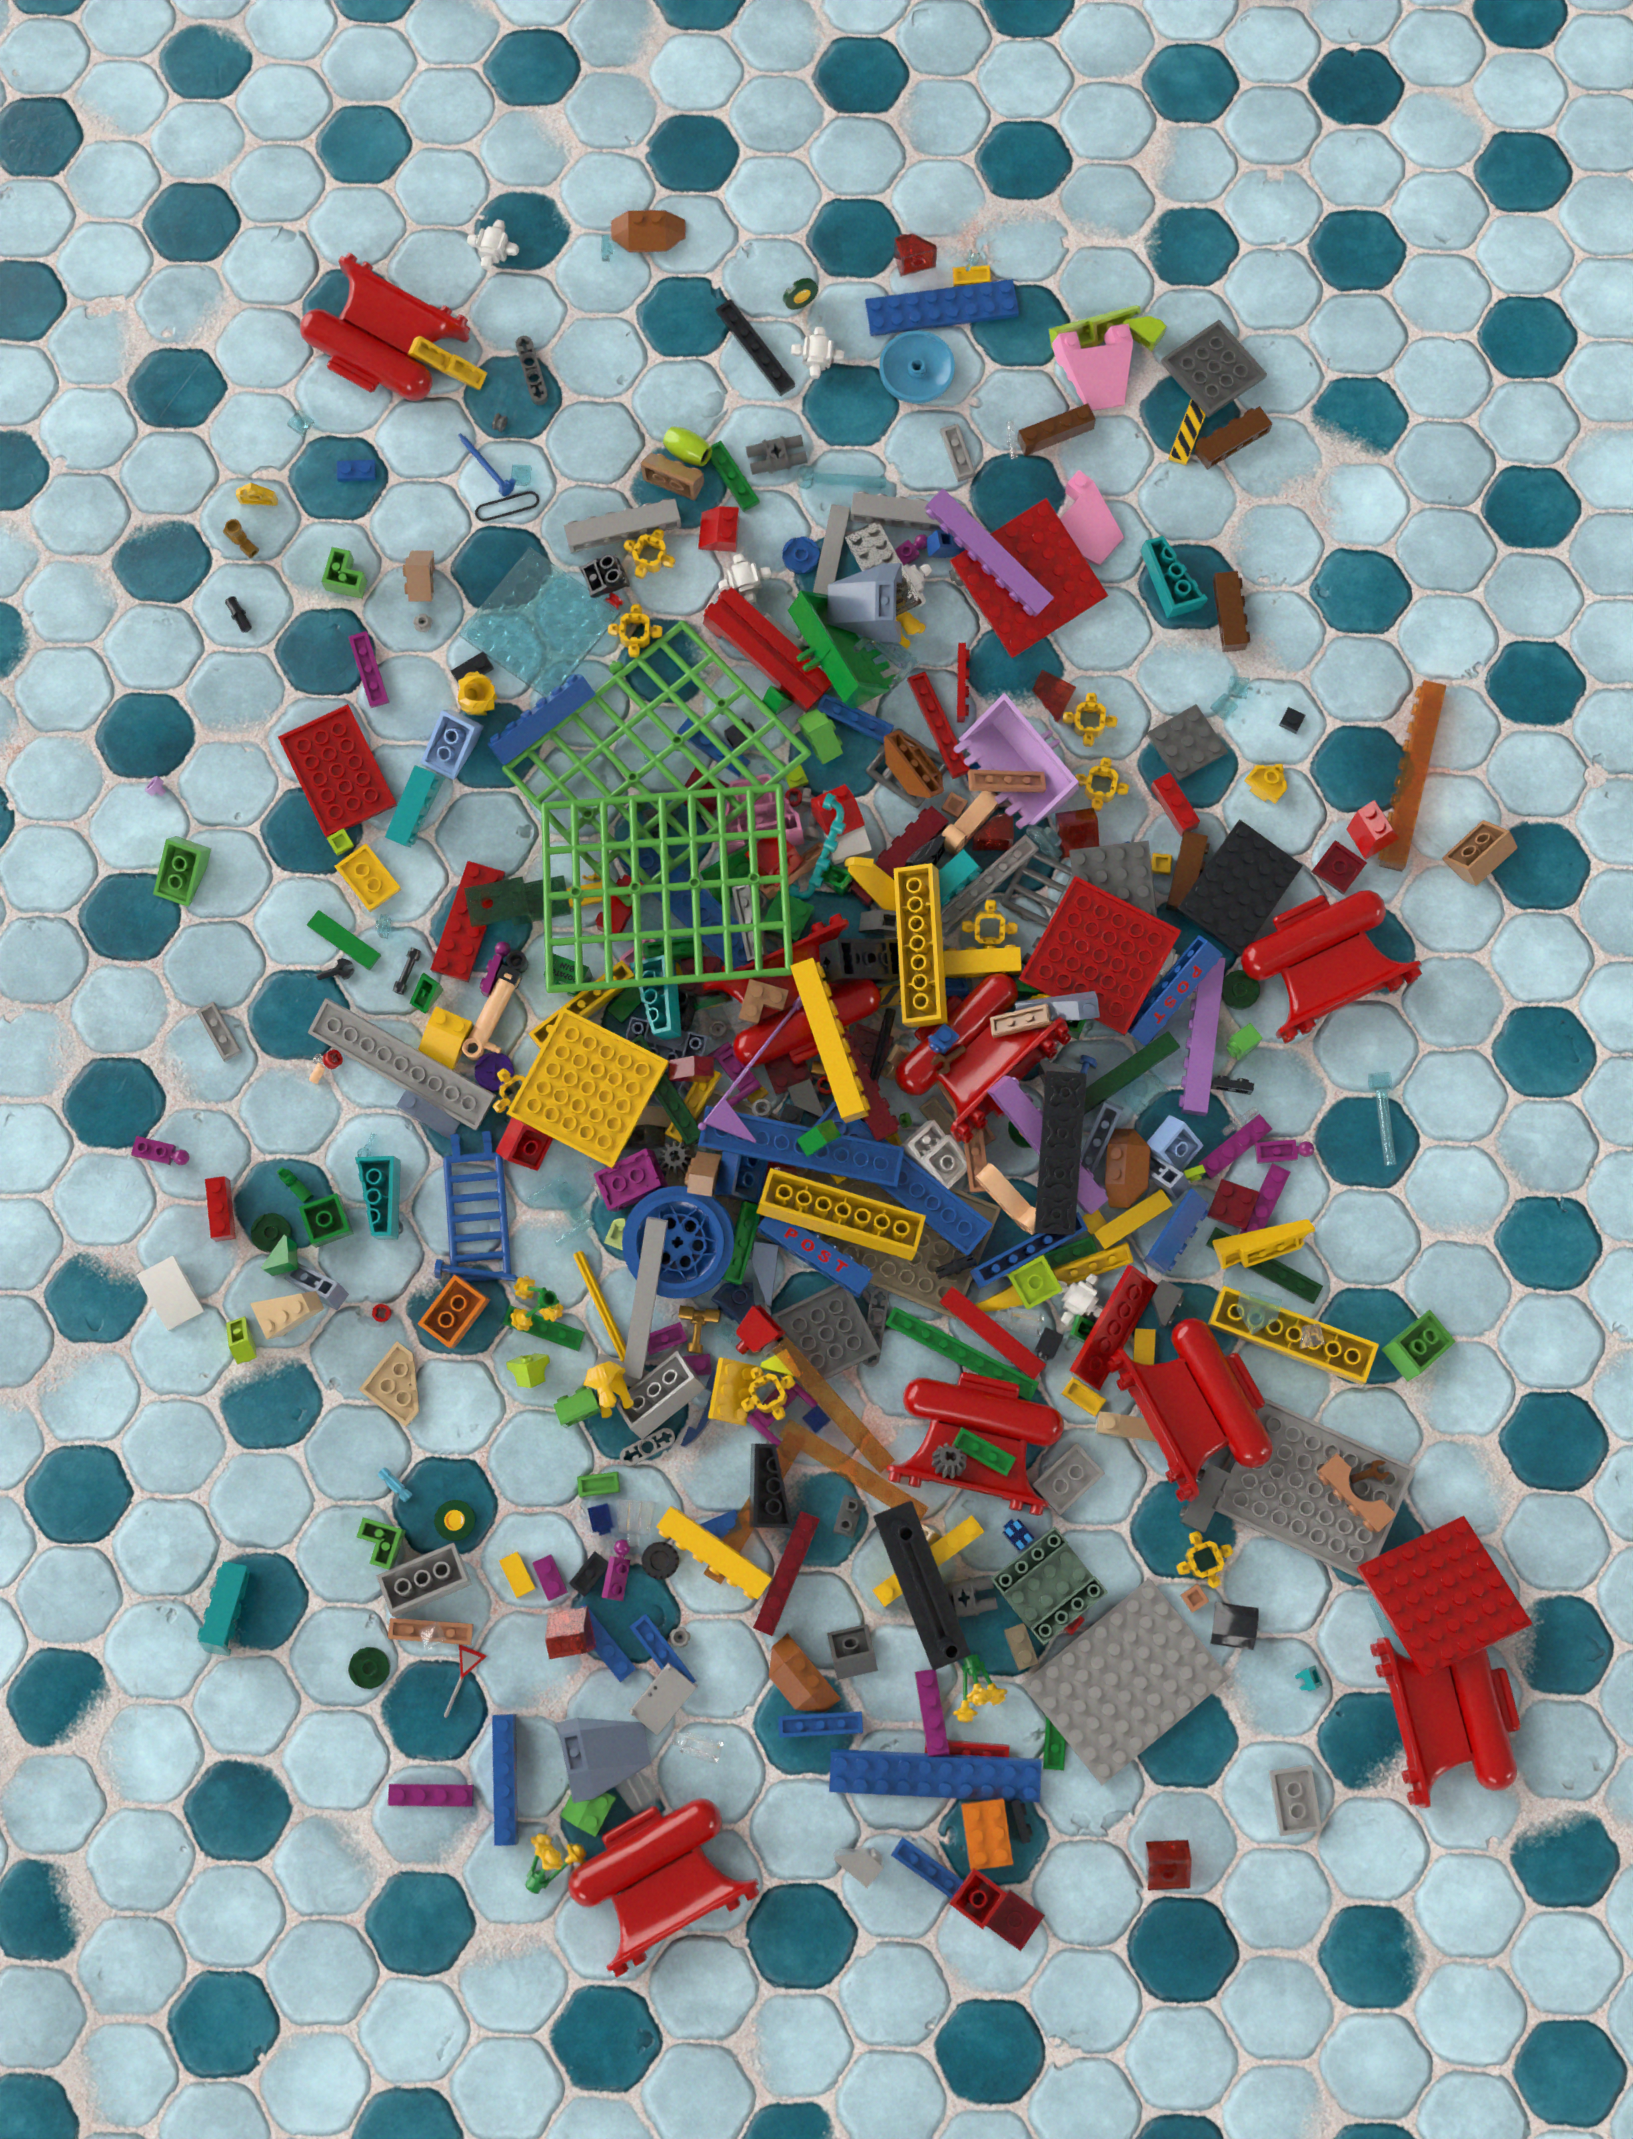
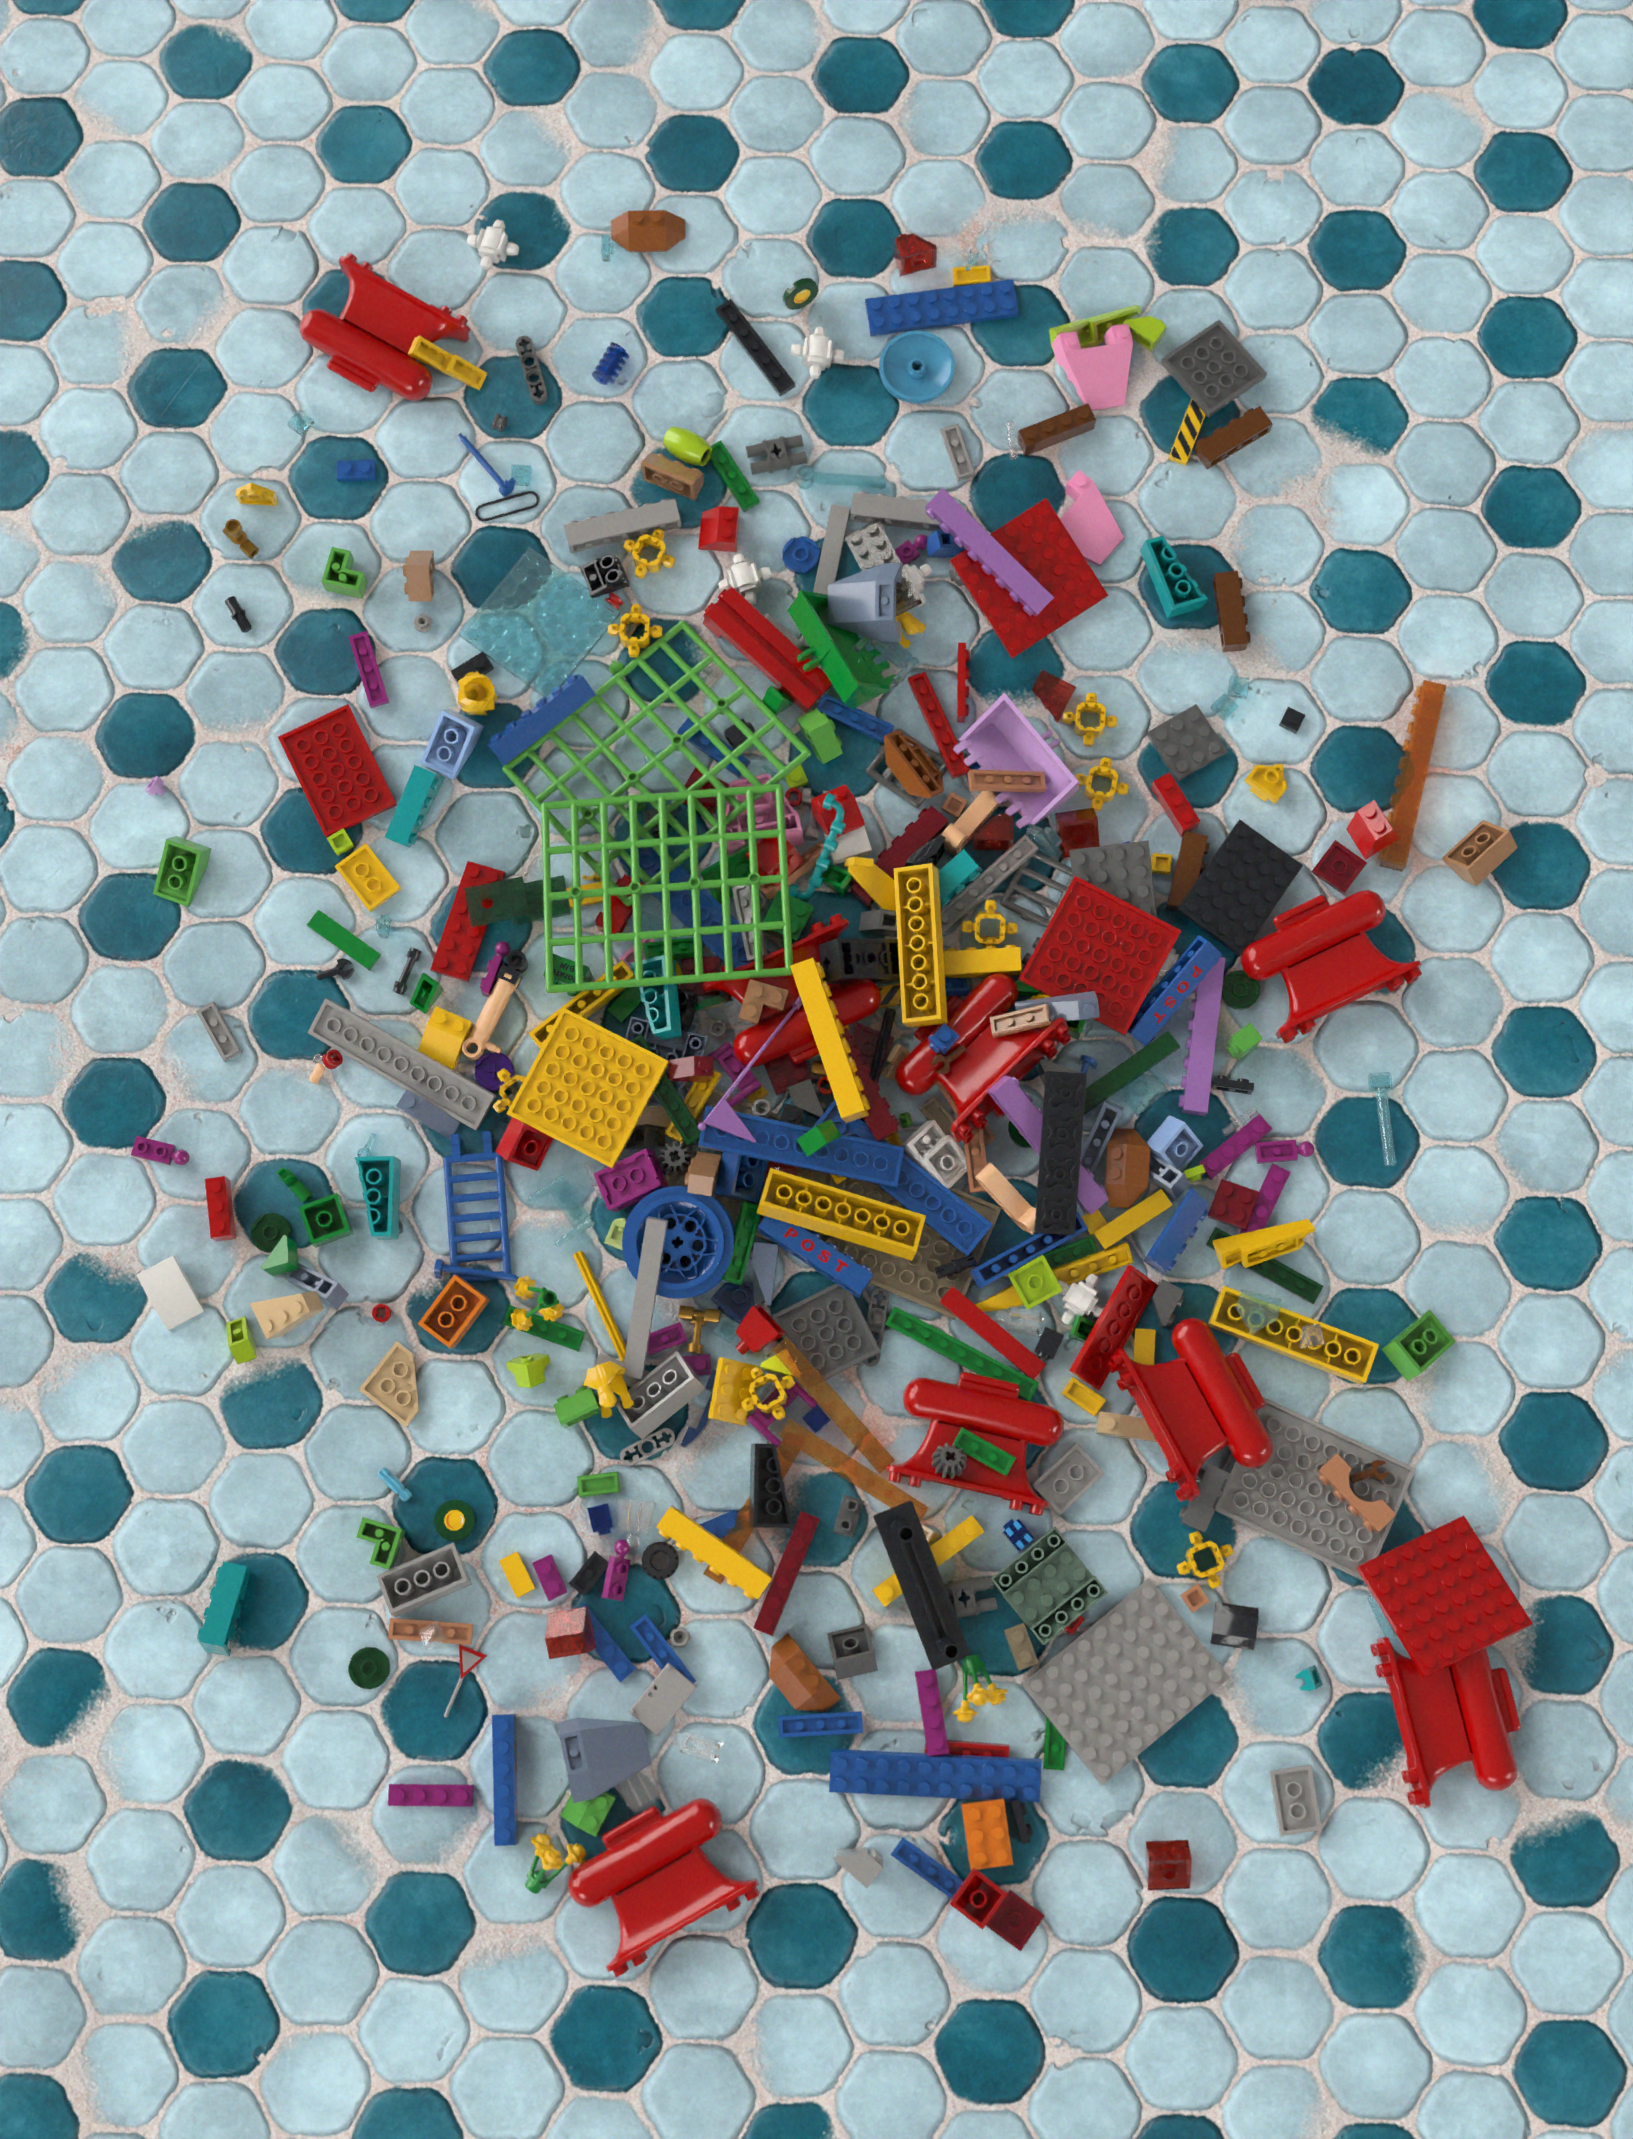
none -> clear blue piece [592,342,630,385]

